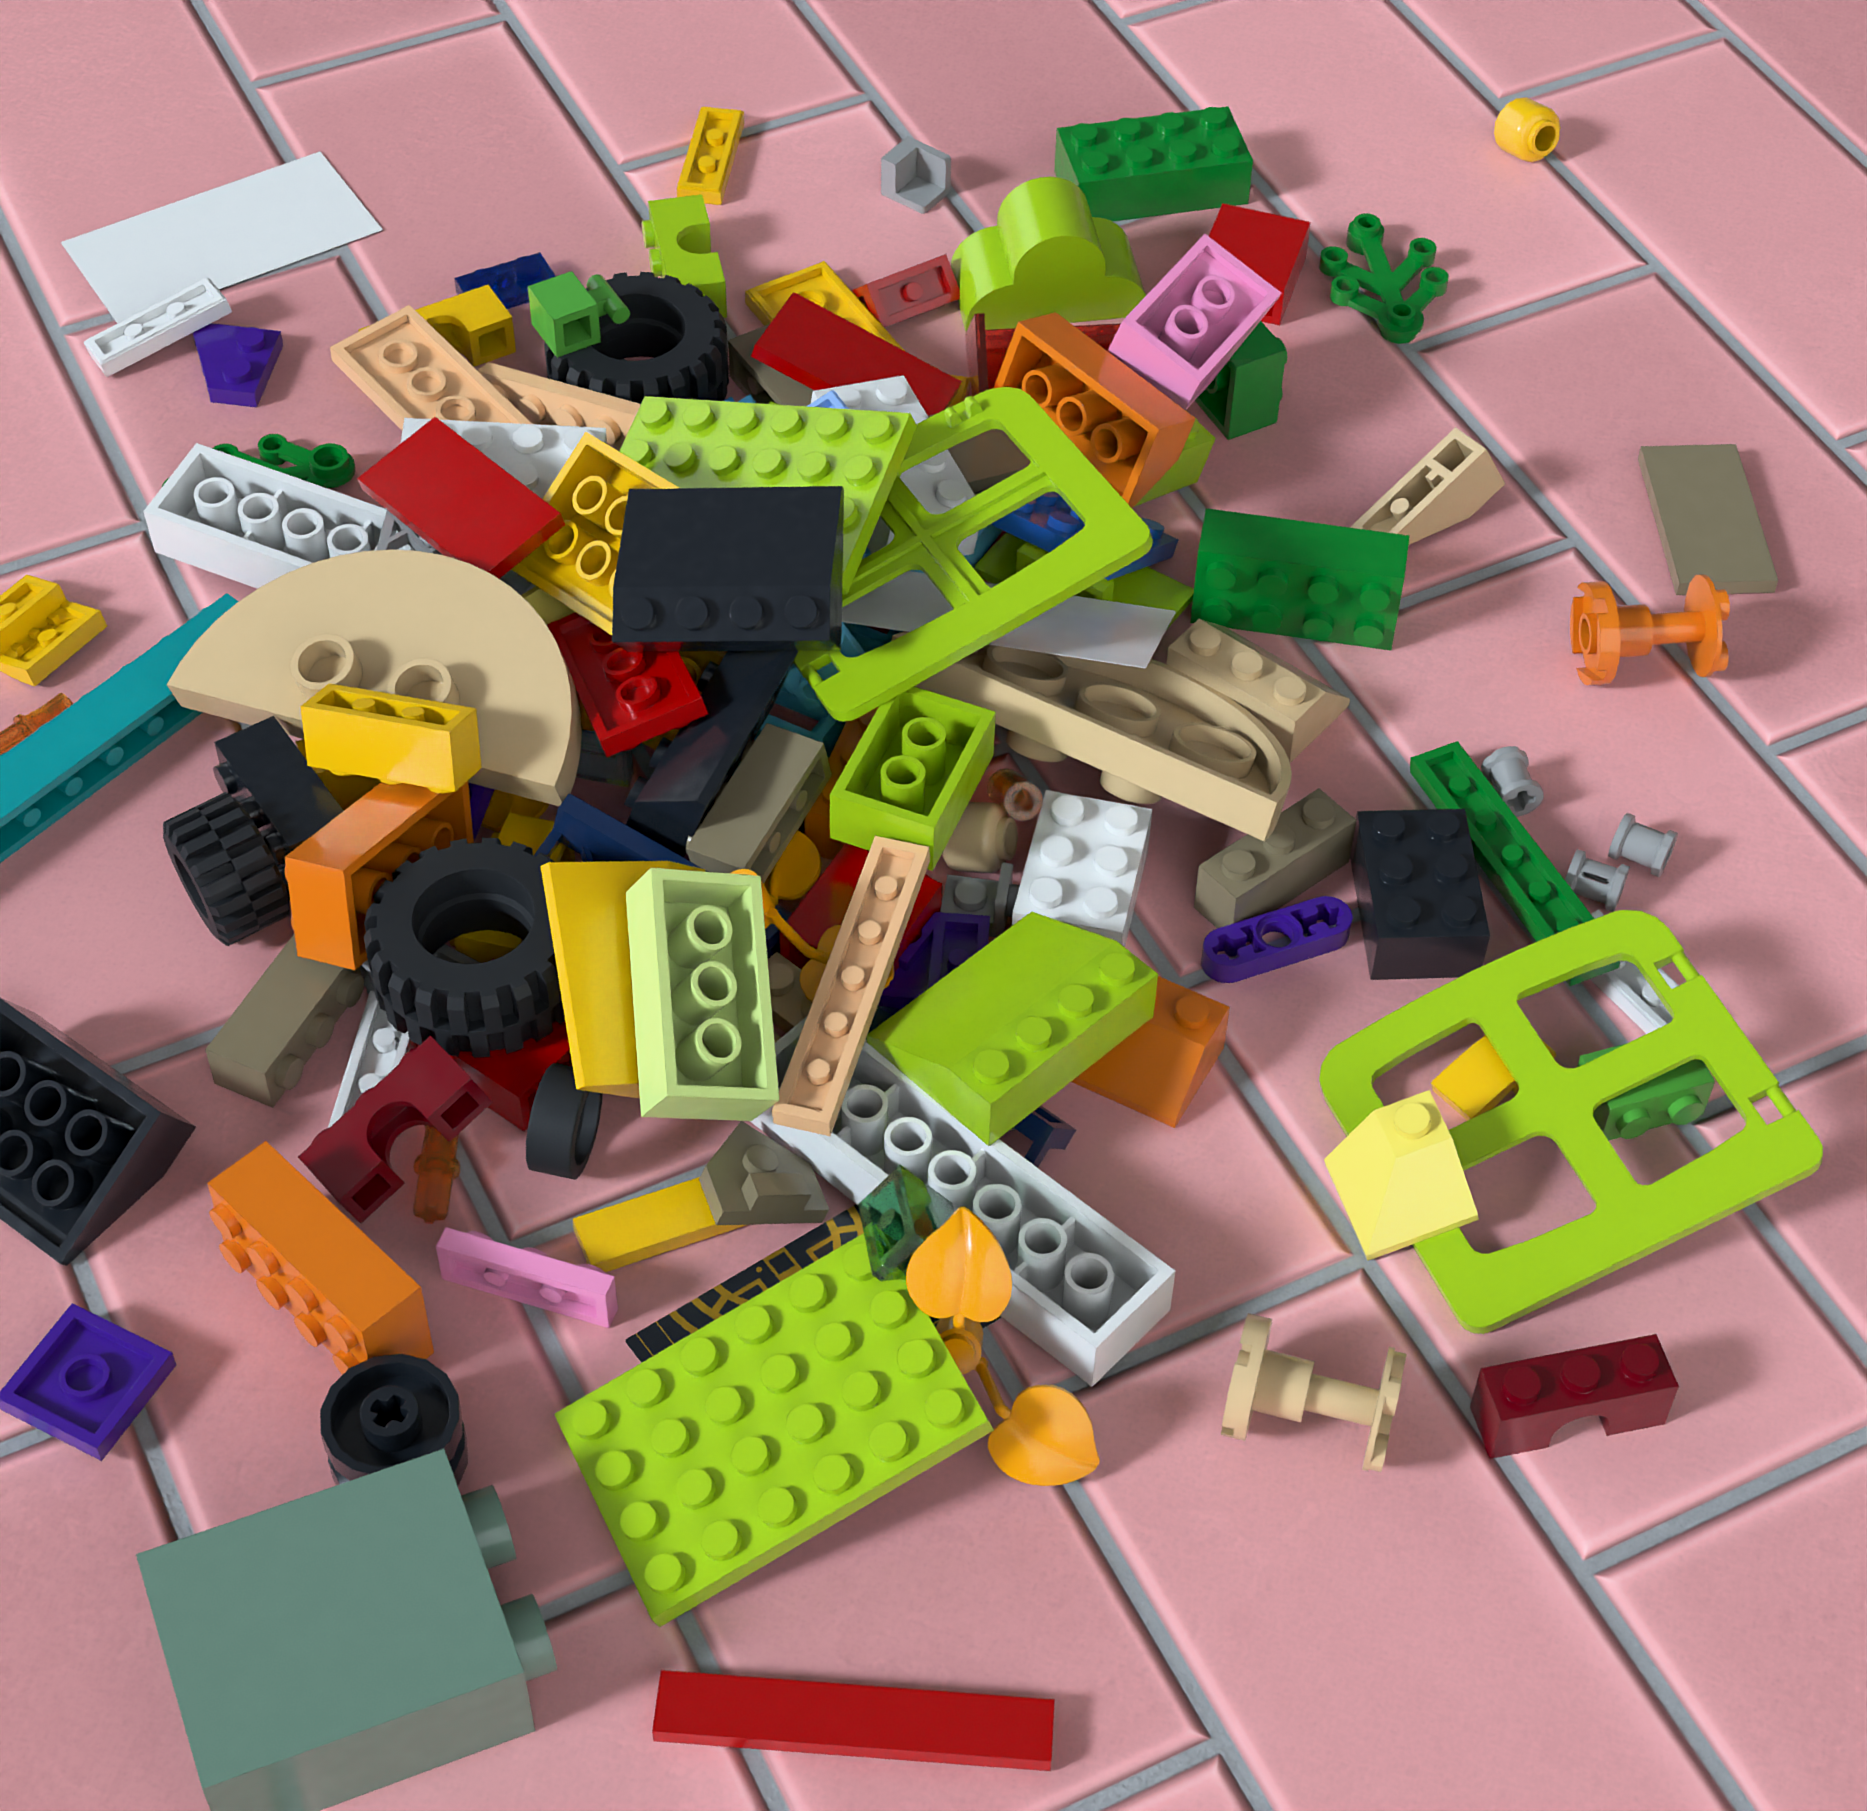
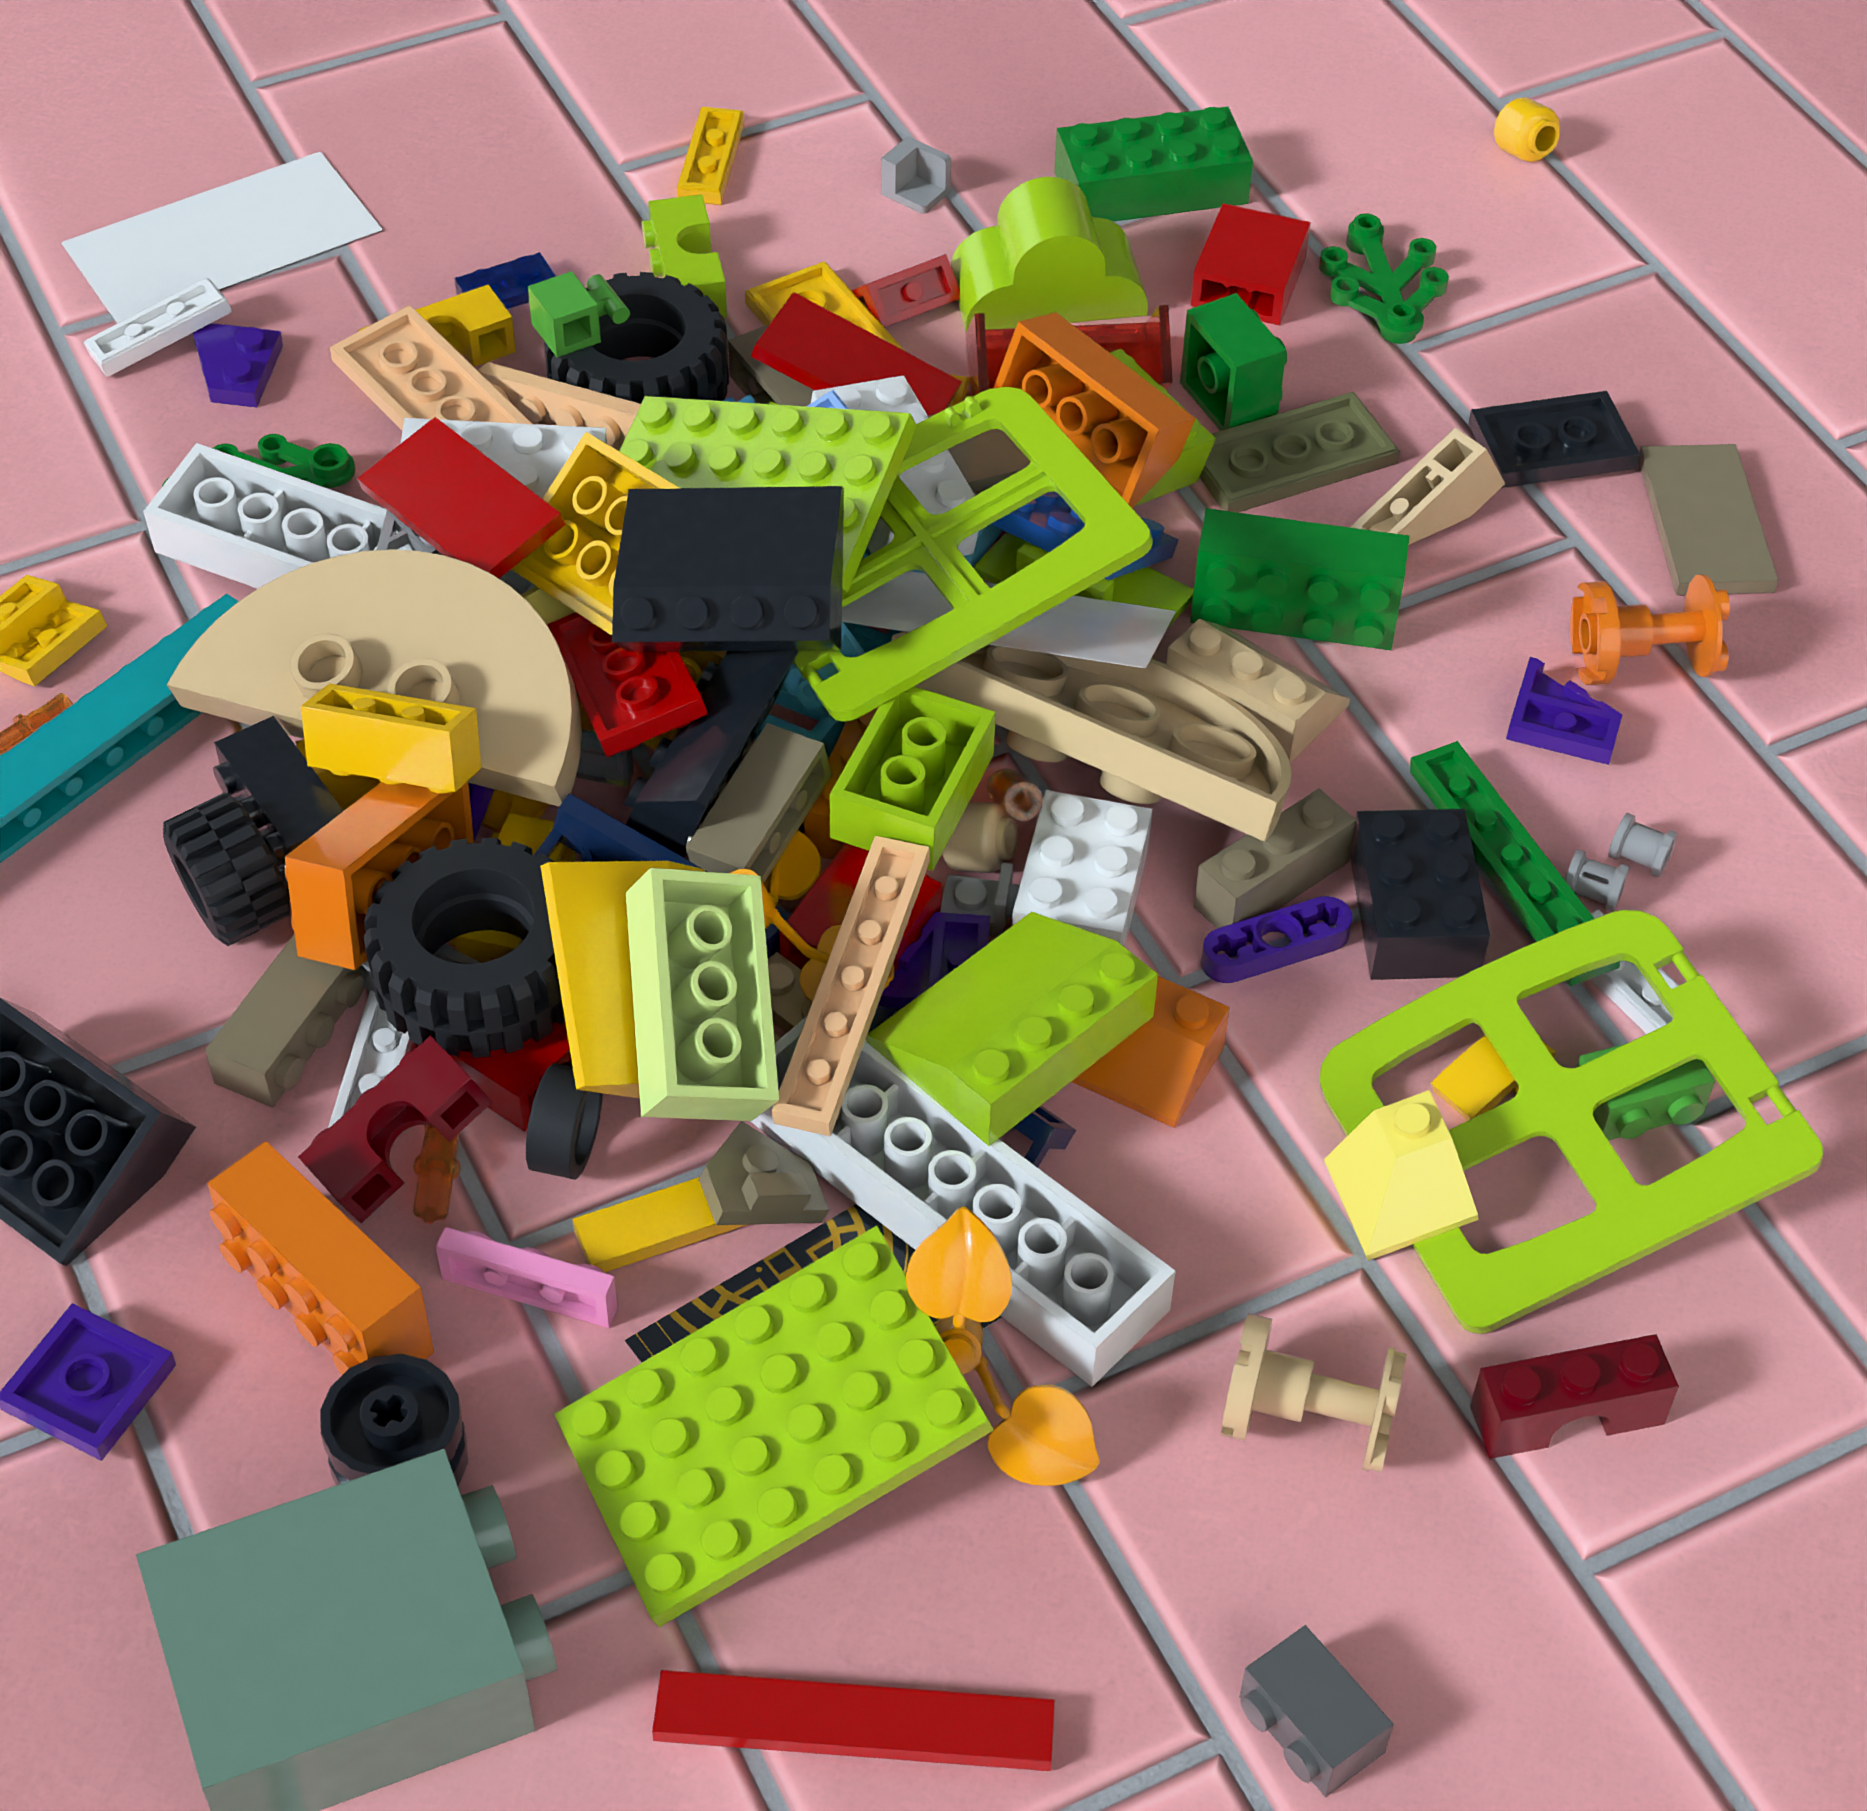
clear green slope [858,1165,955,1281] -> none
bright pink slope [1108,234,1281,410] -> none
light grey bush [1481,746,1544,817] -> none
none -> olive tile [1199,392,1400,513]
none -> dark grey brick [1239,1625,1394,1797]
none -> black plate [1468,391,1640,488]
none -> dark purple wing [1506,657,1623,765]

